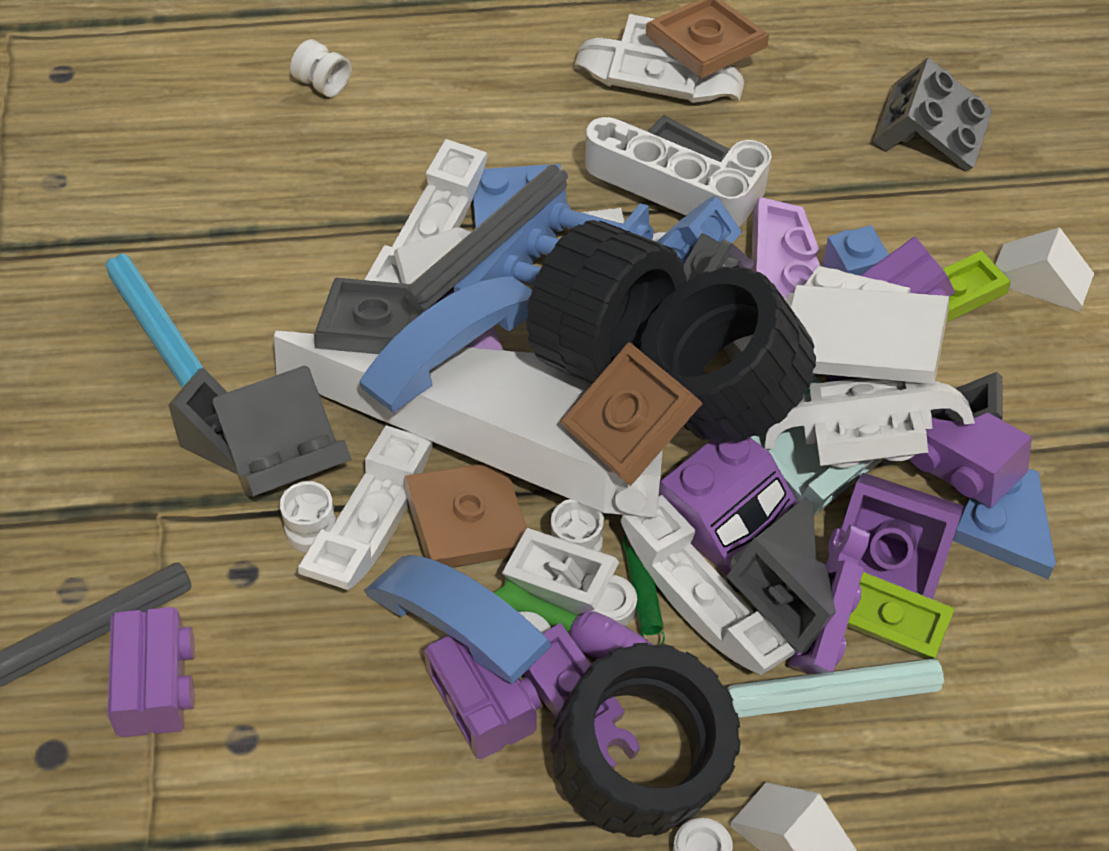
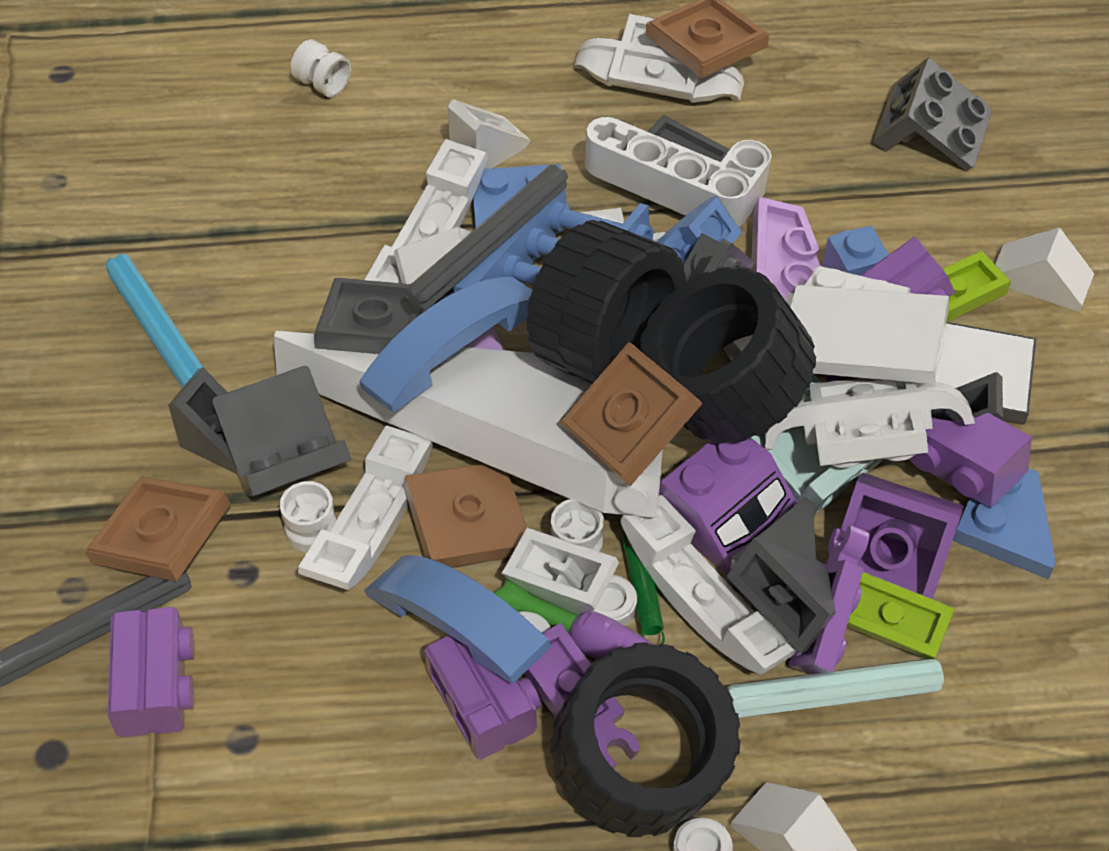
none -> medium nougat plate [85,476,231,582]
none -> white slope [448,99,531,169]
none -> white tile [936,322,1036,424]

